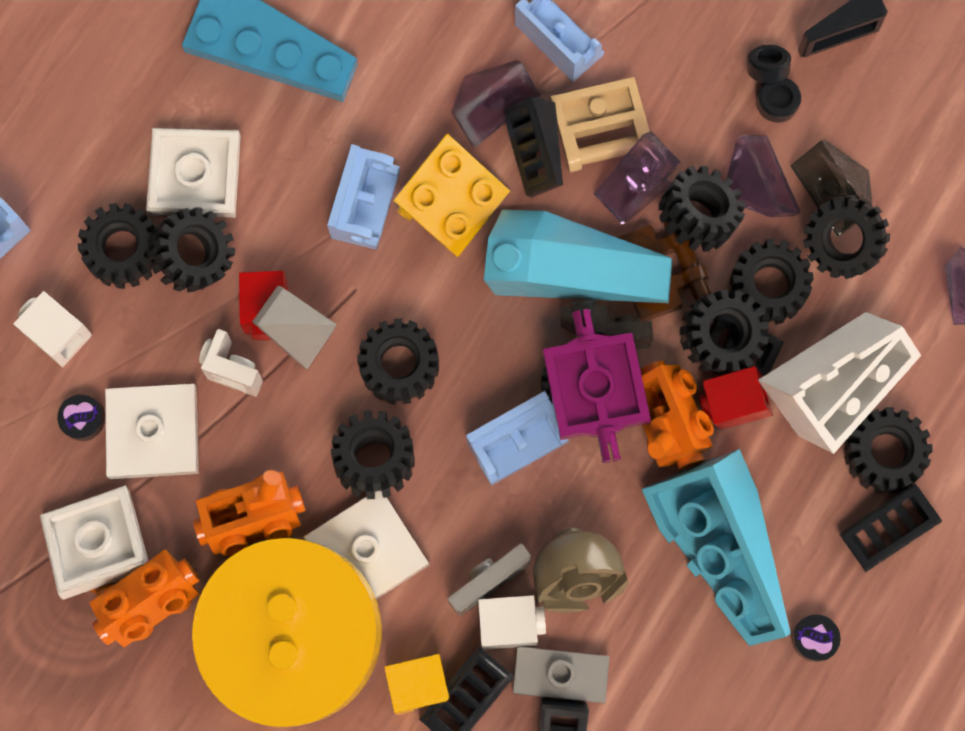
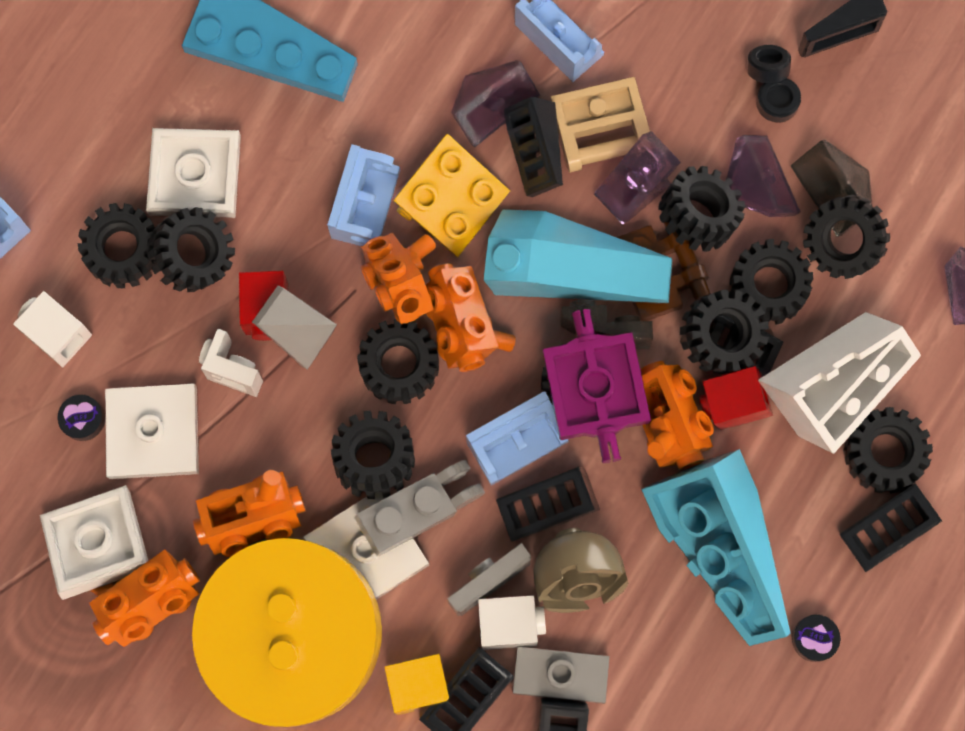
none -> light grey hinge [354,460,485,557]
none -> orange brick [360,232,436,324]
none -> orange brick [426,264,516,372]
none -> black slope [496,467,600,542]

